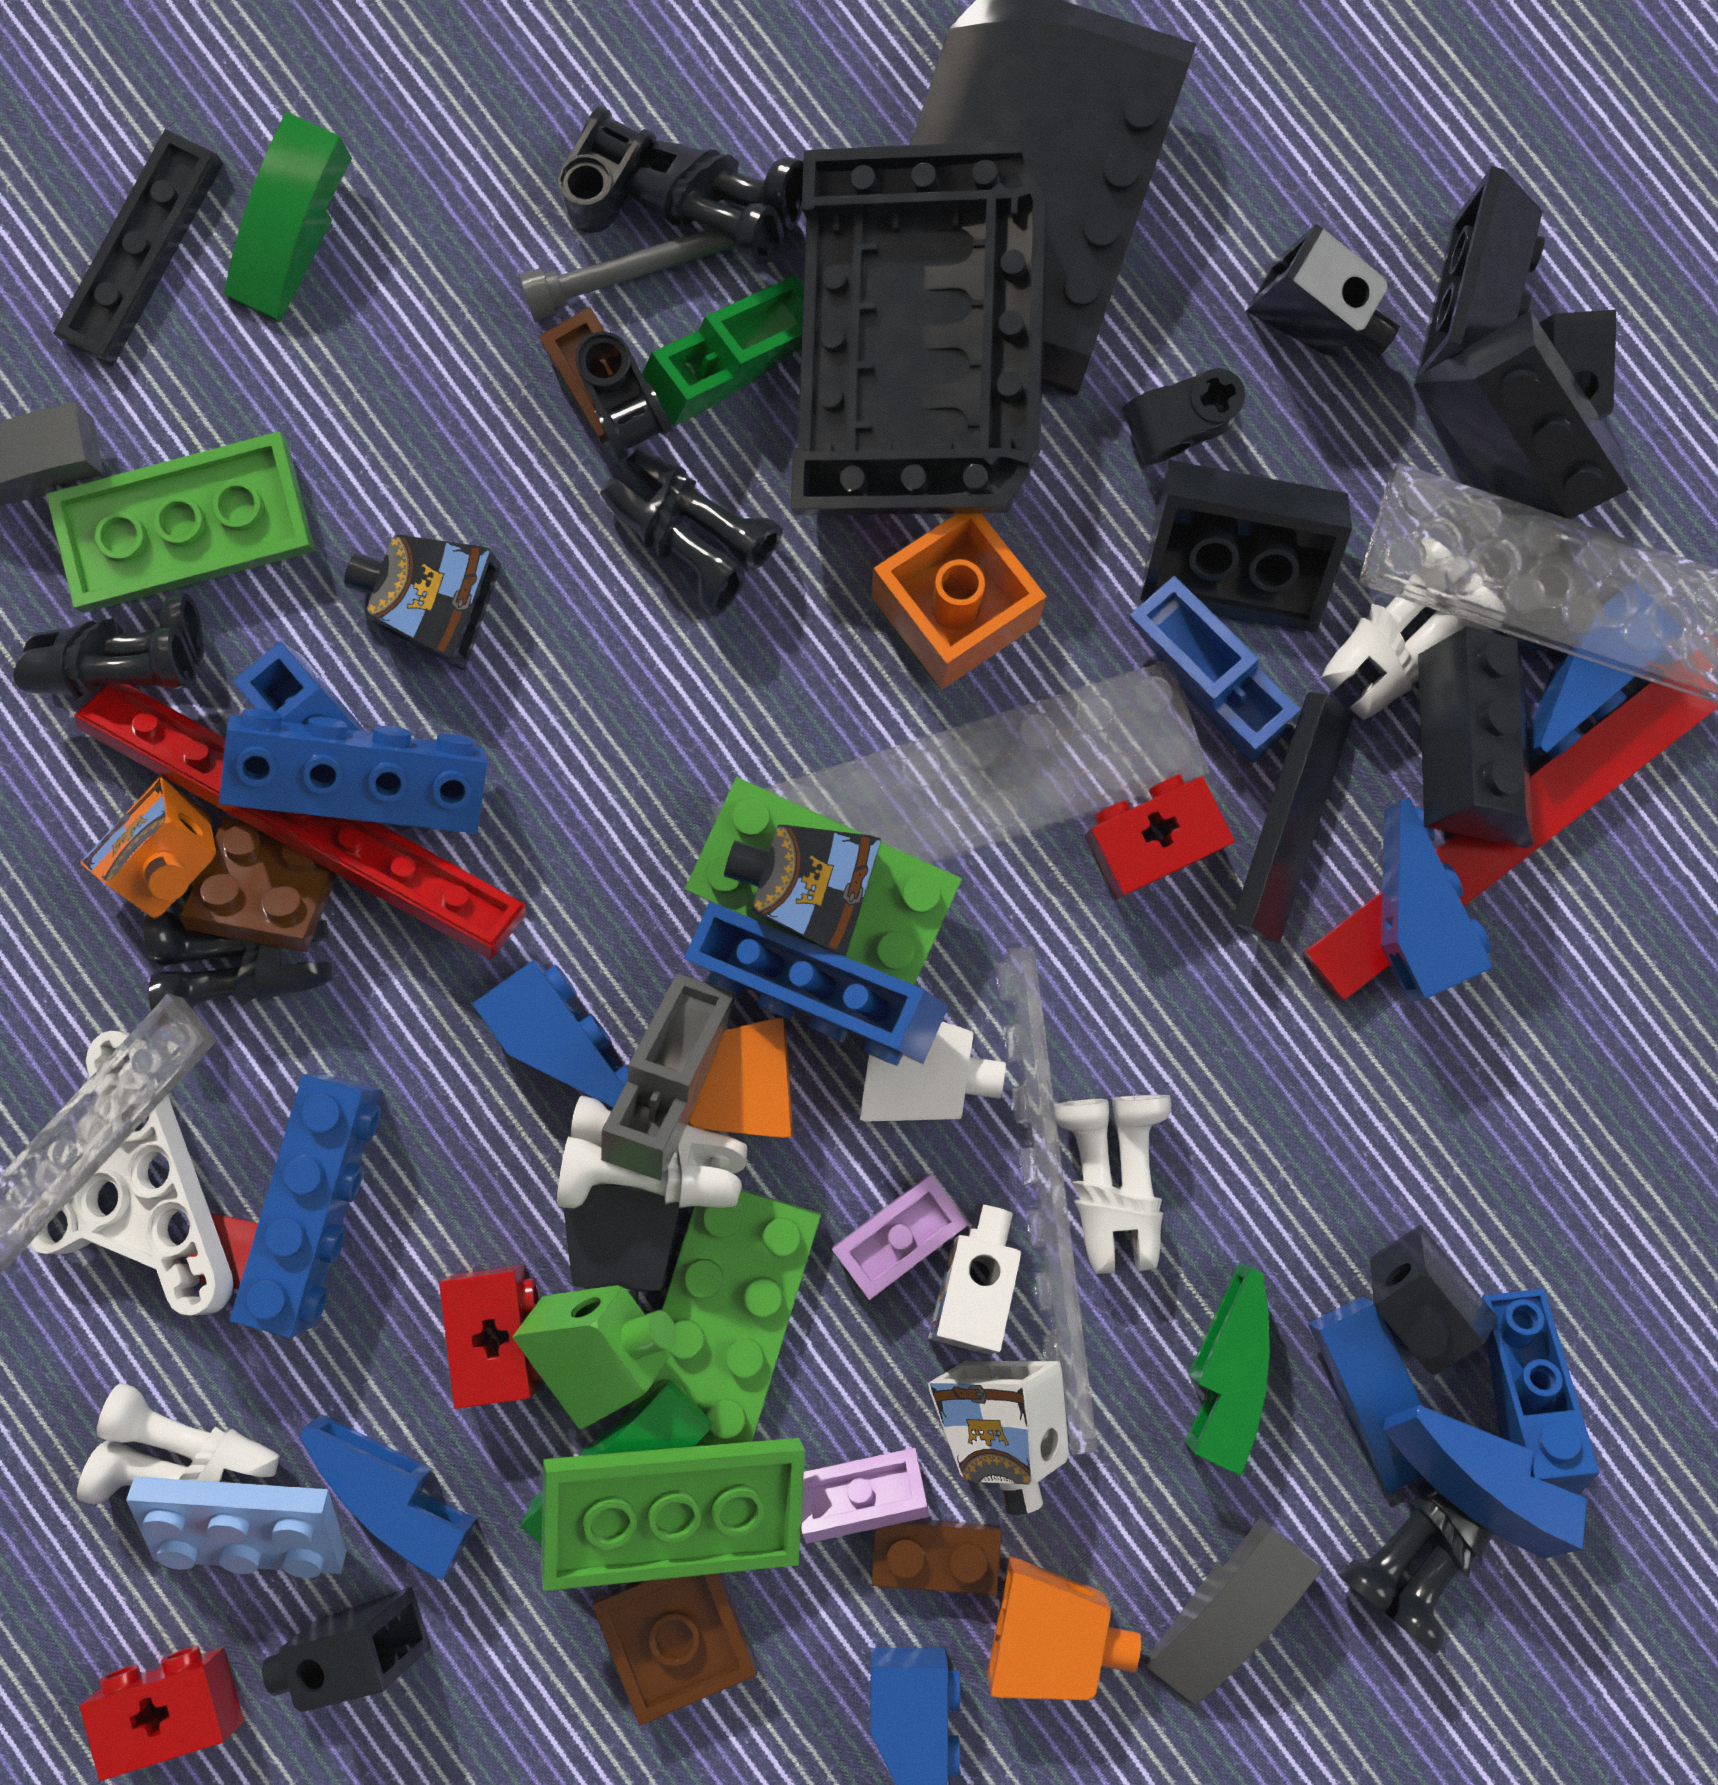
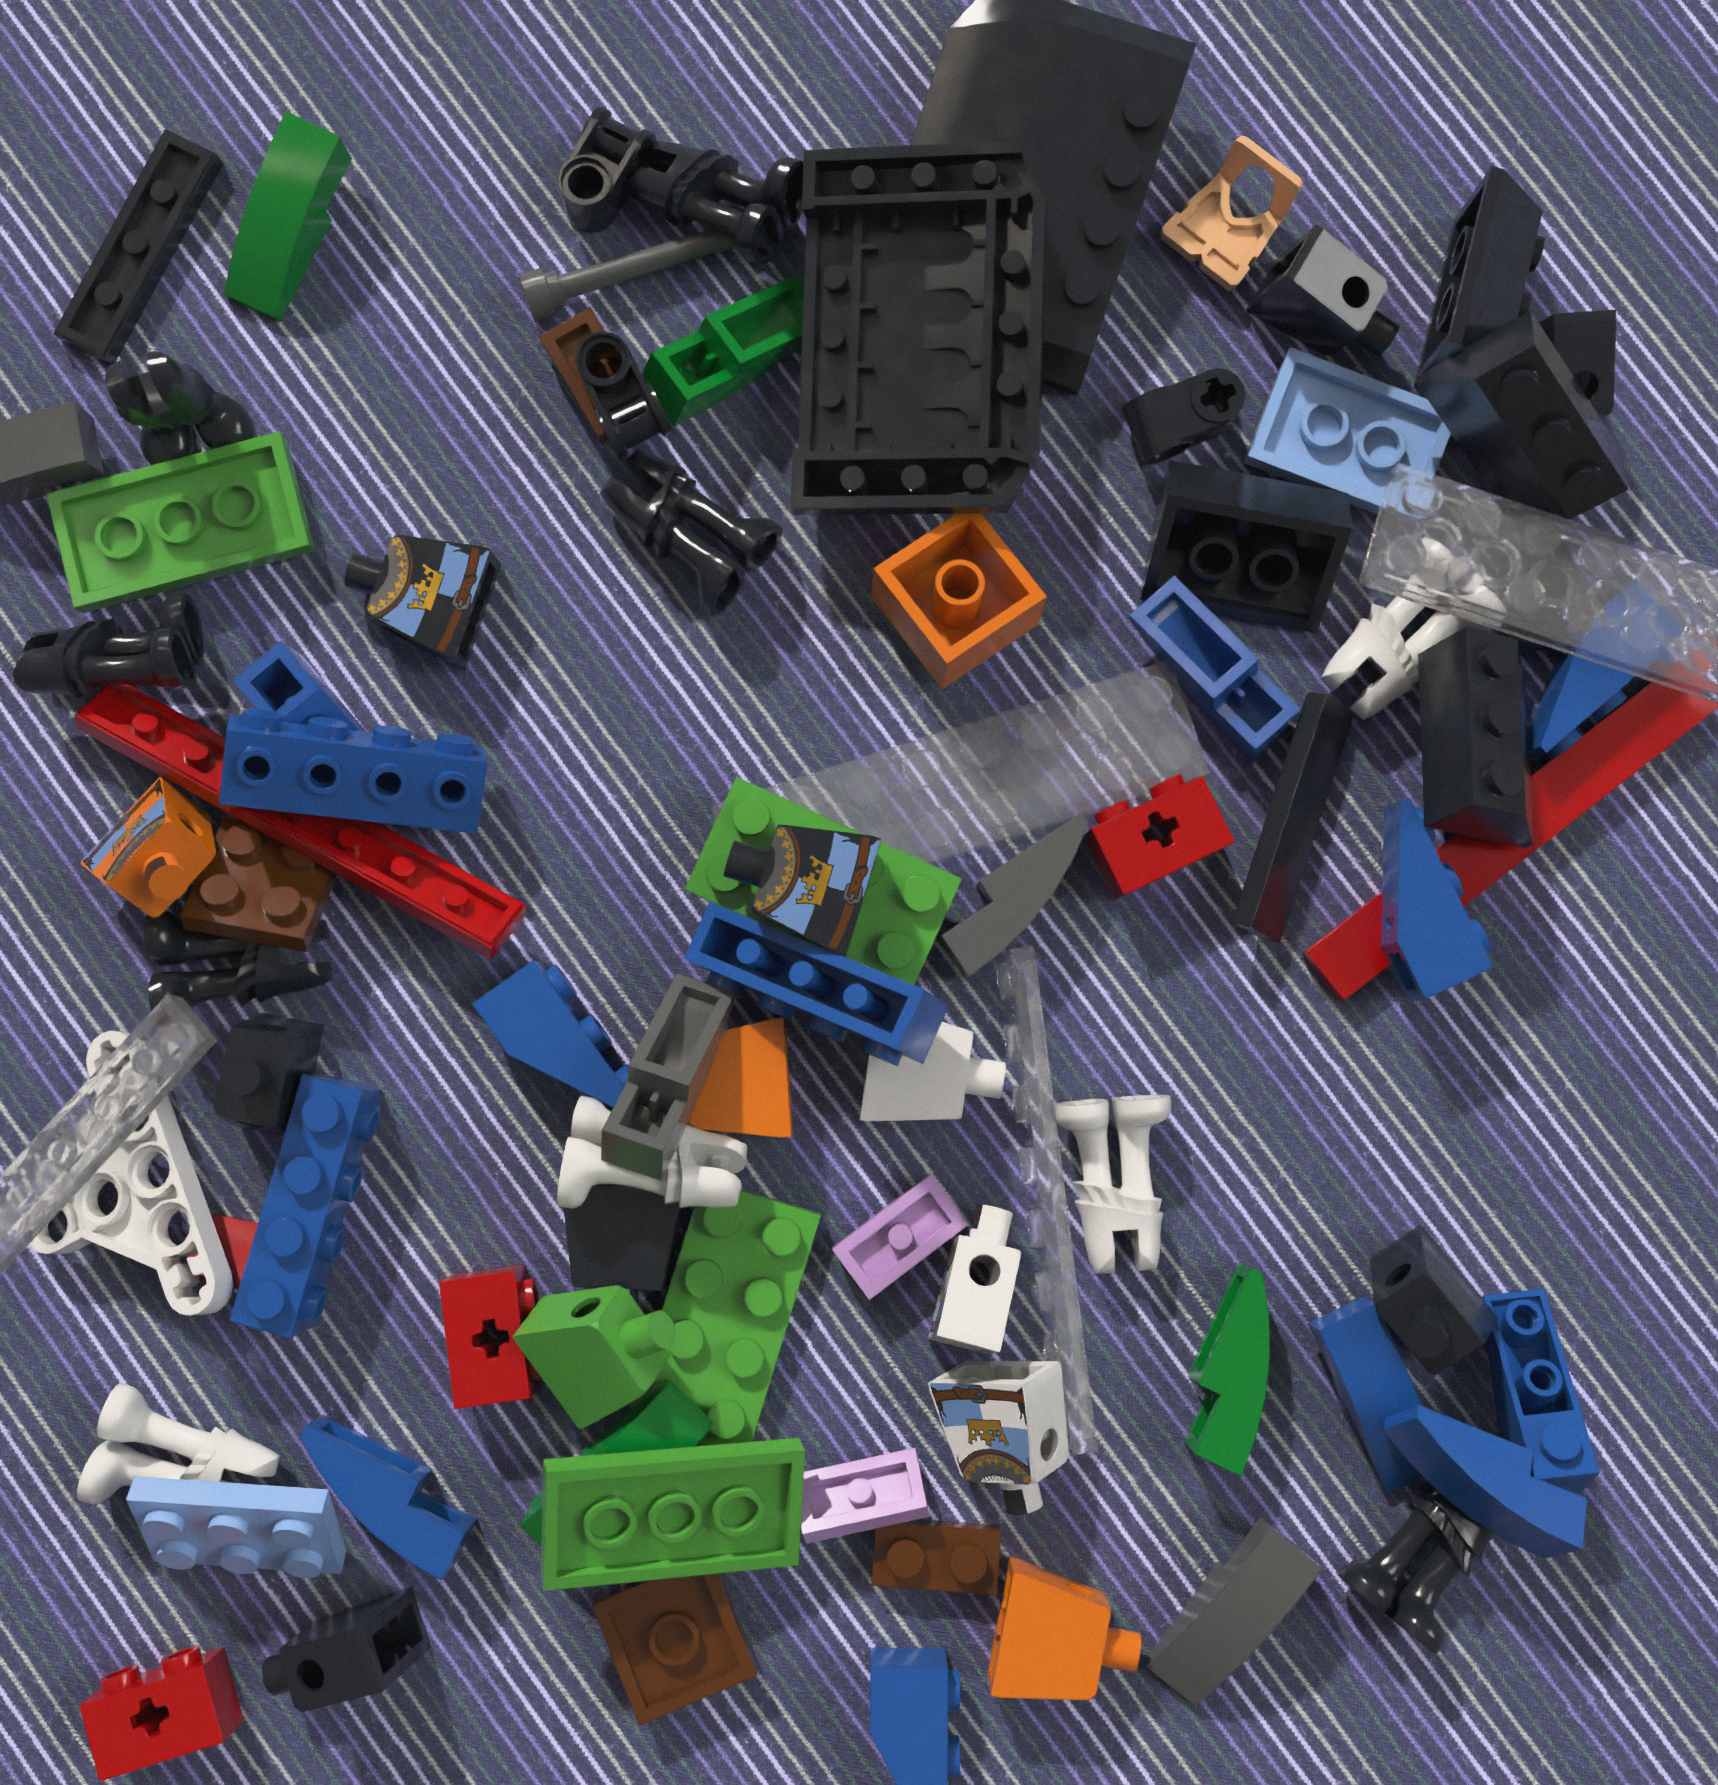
none -> black piece [105,351,254,465]
none -> black torso [213,1013,325,1136]
none -> dark grey slope [939,812,1089,979]
none -> light nougat piece [1160,135,1303,291]
none -> light blue plate [1243,347,1451,527]

